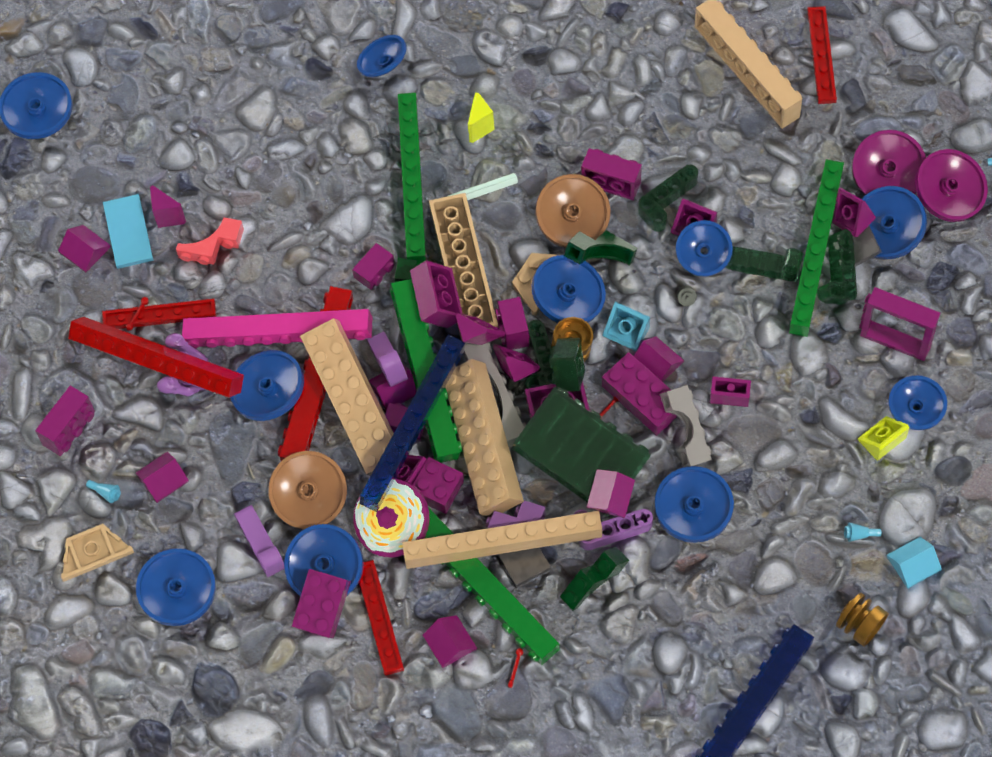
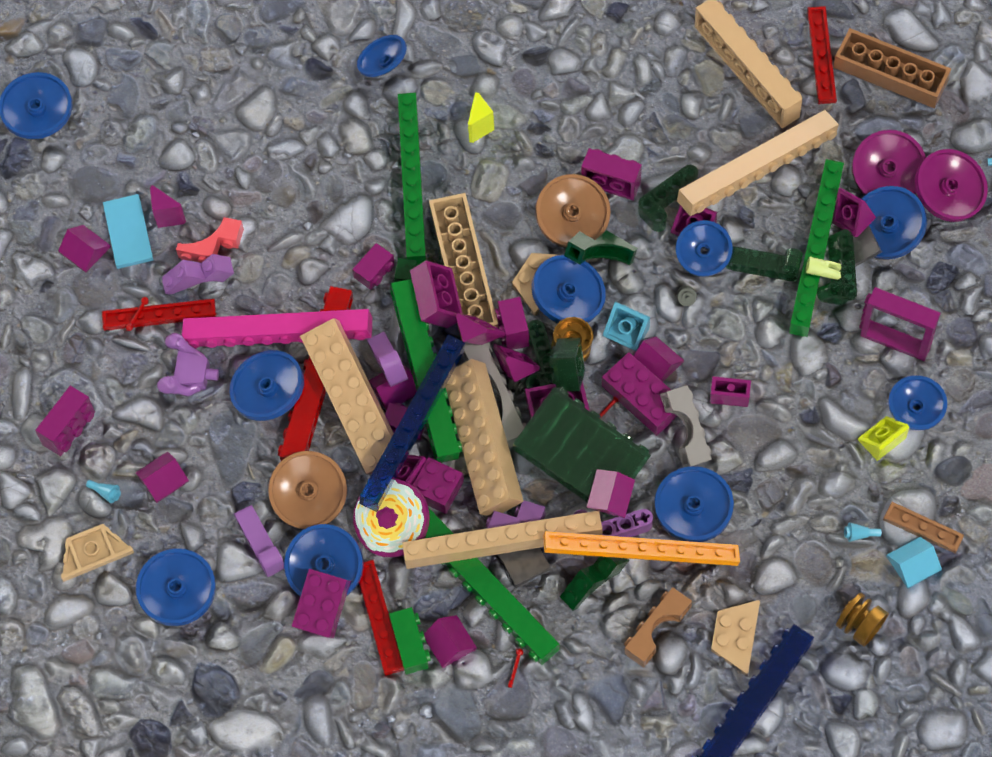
red brick [68,317,244,398] -> none
light aqua axle [447,173,518,200] -> none
none -> medium lavender arch [162,254,234,294]
none -> green brick [389,607,431,675]
none -> light orange plate [543,531,740,566]
none -> medium nougat arch [624,587,692,668]
none -> tan brick [677,110,839,216]
none -> tan wing [711,600,760,676]
none -> yellowish green hinge [805,257,841,280]
none -> medium nougat brick [833,28,951,109]
none -> medium nougat tile [883,502,964,554]

